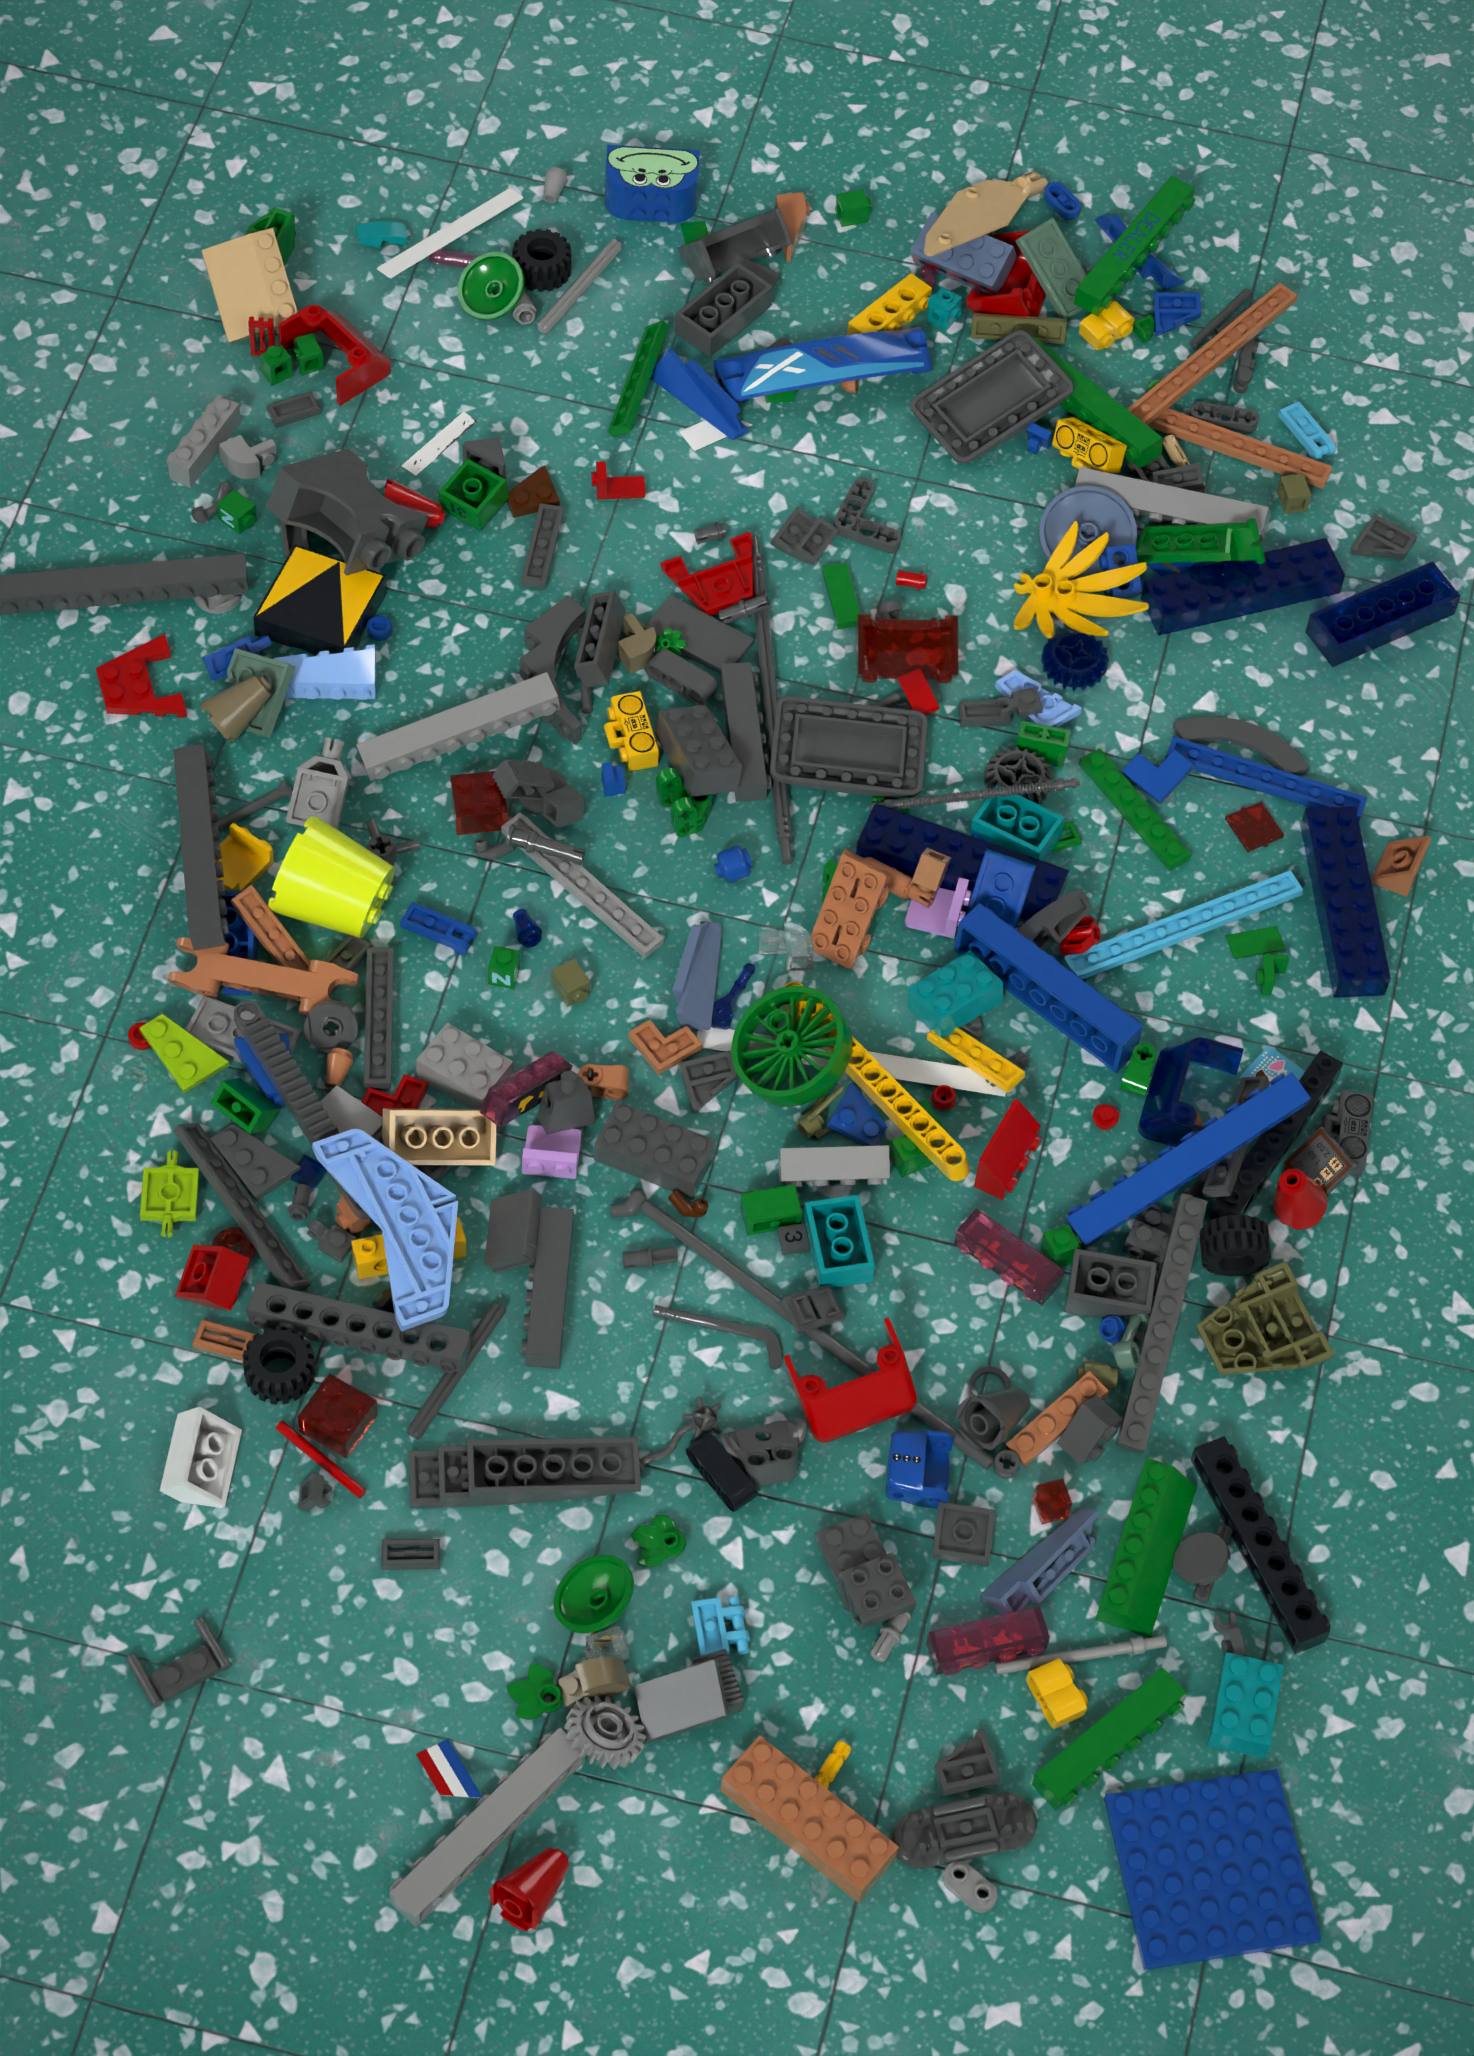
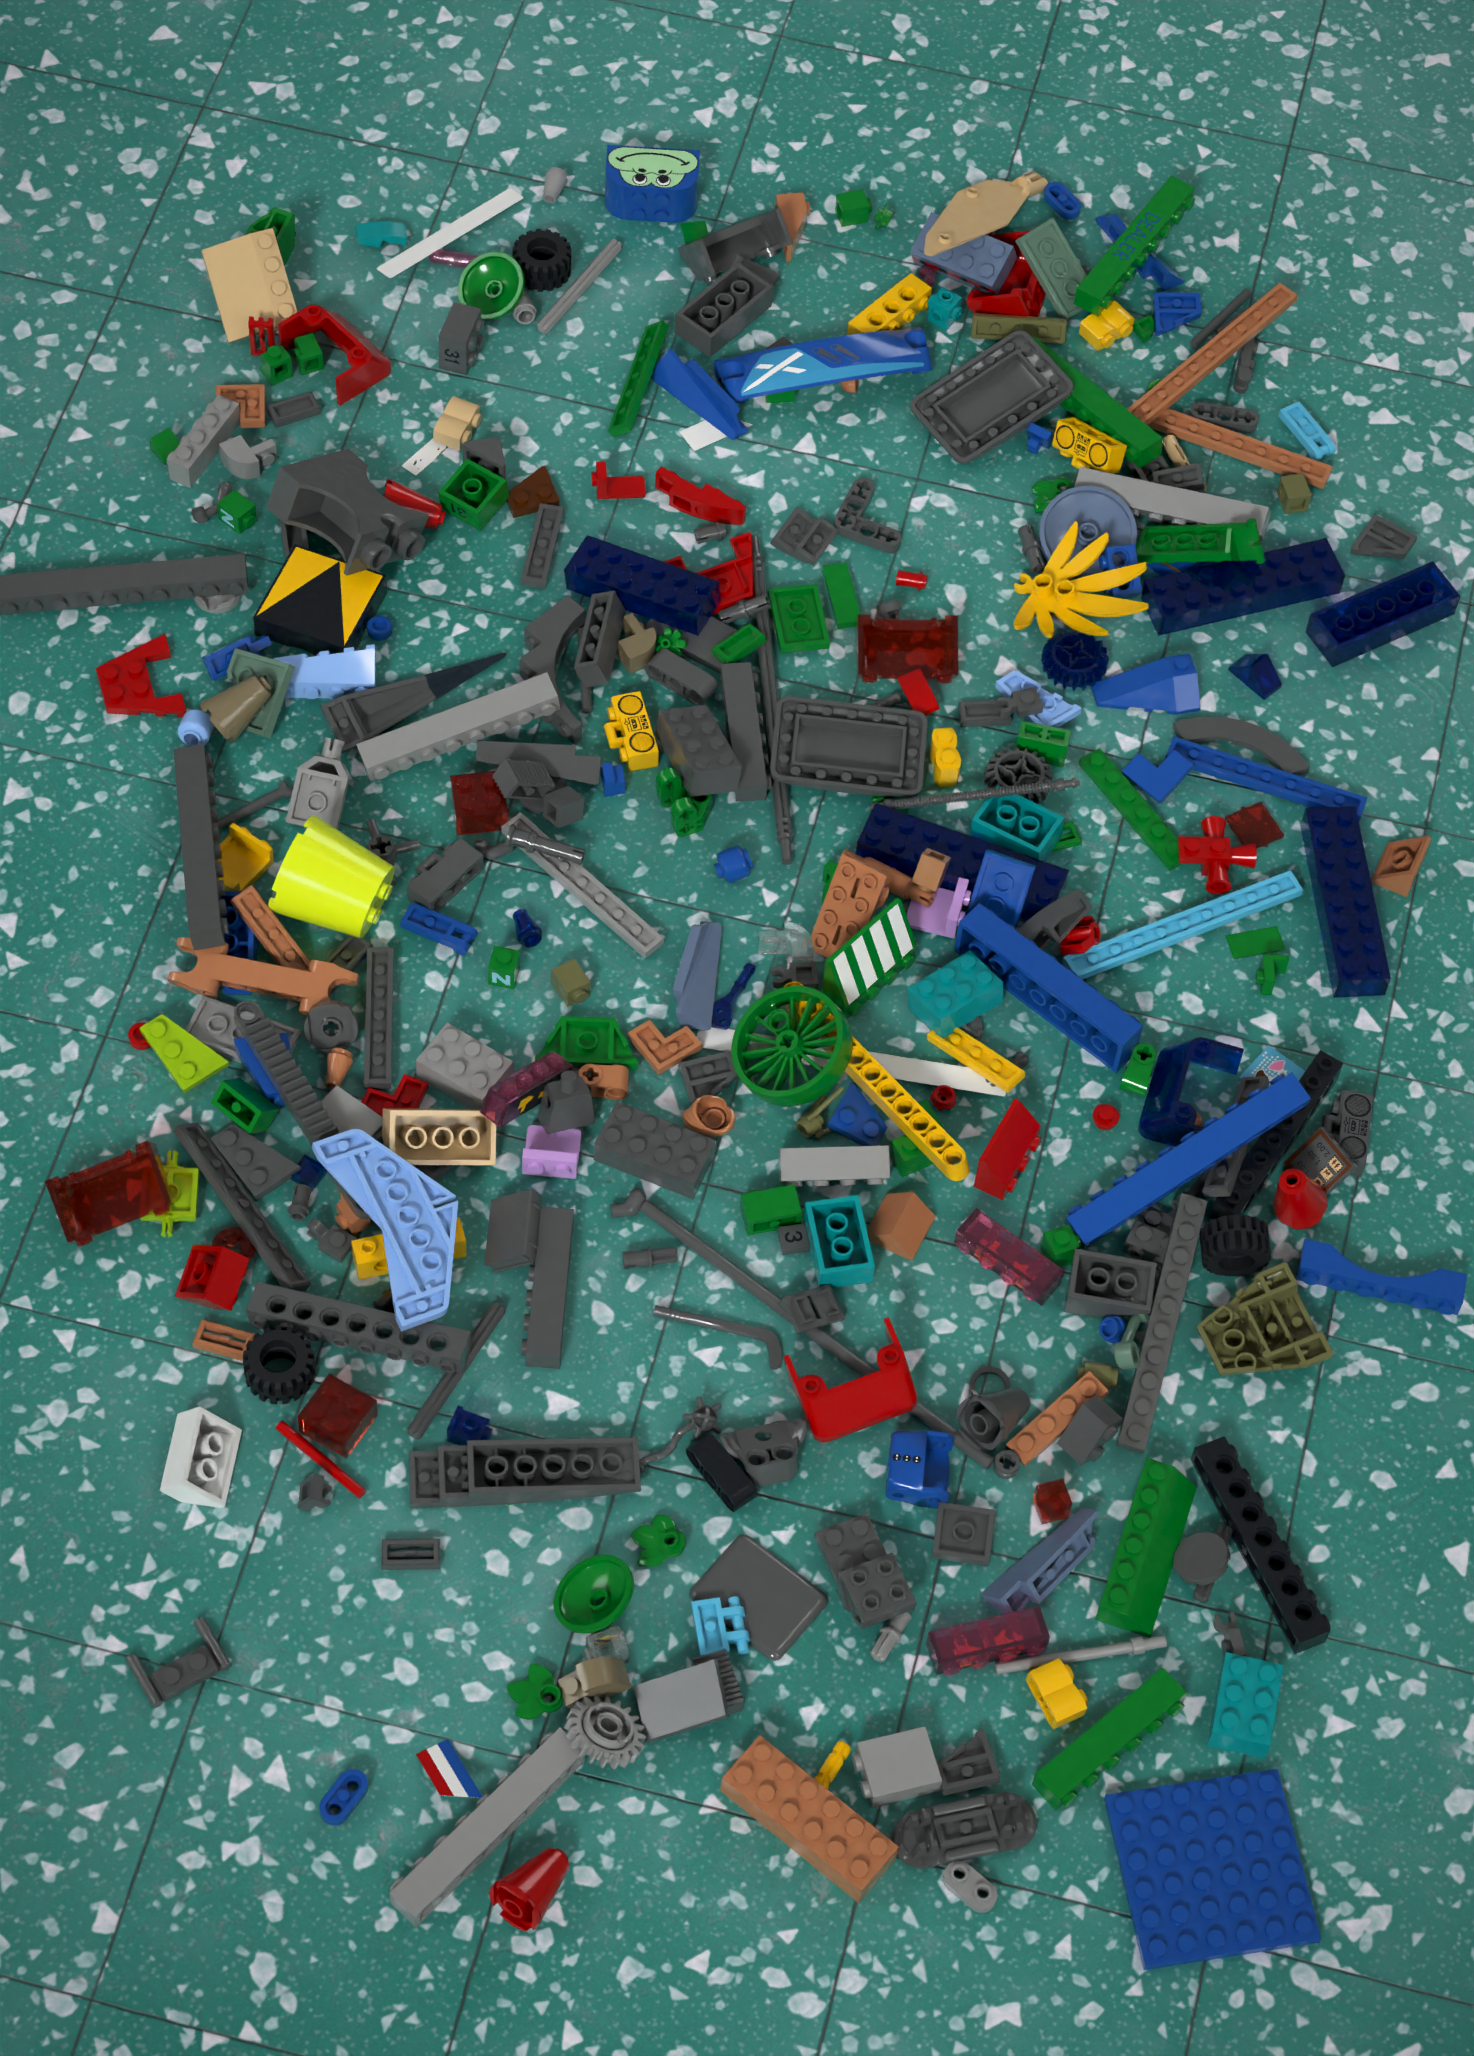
reddish brown arm [668,1190,709,1218] -> none
none -> clear red windscreen [45,1140,174,1247]
none -> green slope [150,428,180,465]
none -> light blue head [178,710,214,746]
none -> nougat plate [216,384,265,428]
none -> blue plate [319,1769,368,1825]
none -> dark grey plate [320,653,507,753]
none -> dark grey piece [407,838,484,912]
none -> tan brick [433,396,482,451]
none -> dark grey brick [438,302,484,375]
none -> clear blue brick [447,1405,493,1446]
none -> dark grey wedge [476,741,601,785]
none -> green wing [535,1016,638,1070]
none -> clear blue brick [564,535,721,636]
none -> red slope [655,466,746,525]
none -> nougat hair [682,1095,736,1138]
none -> dark grey piece [689,1535,828,1661]
none -> green tile [712,623,766,664]
none -> green plate [768,584,830,654]
none -> dark grey plate [771,962,818,990]
none -> slope [822,897,916,1019]
none -> light grey brick [852,1727,942,1808]
none -> nougat slope [867,1192,936,1261]
none -> green plate [874,203,893,229]
none -> yellow brick [929,728,961,788]
none -> dark grey pin [1018,525,1046,574]
none -> green plate [1031,478,1074,513]
none -> blue wedge [1091,653,1201,715]
none -> red brick [1177,816,1256,894]
none -> clear blue slope [1228,654,1282,700]
none -> blue arch [1296,1239,1467,1315]

